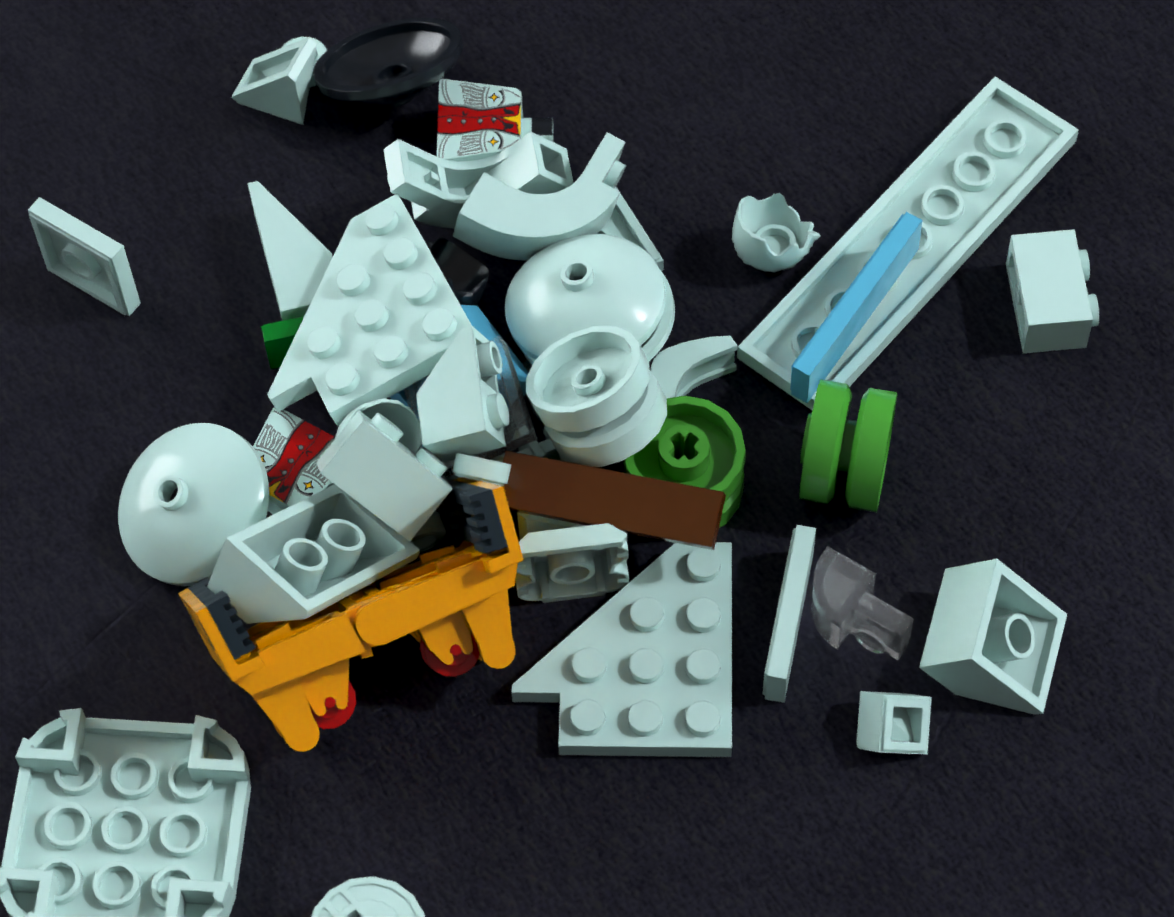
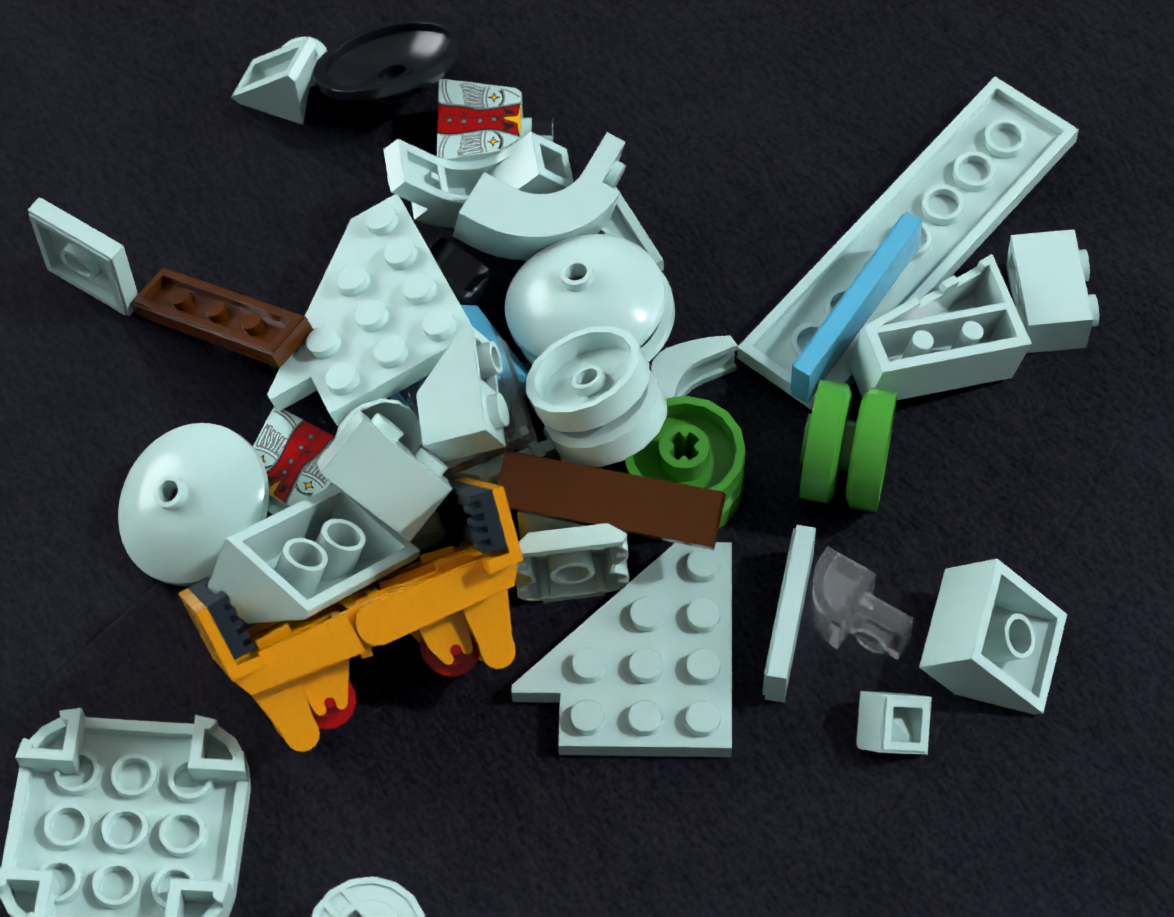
light aqua slope [247,181,333,321] -> none
light aqua tile [452,452,512,486] -> none
light aqua hair [732,193,820,272] -> none
none -> reddish brown tile [130,267,314,368]
none -> light aqua wedge [847,254,1032,400]

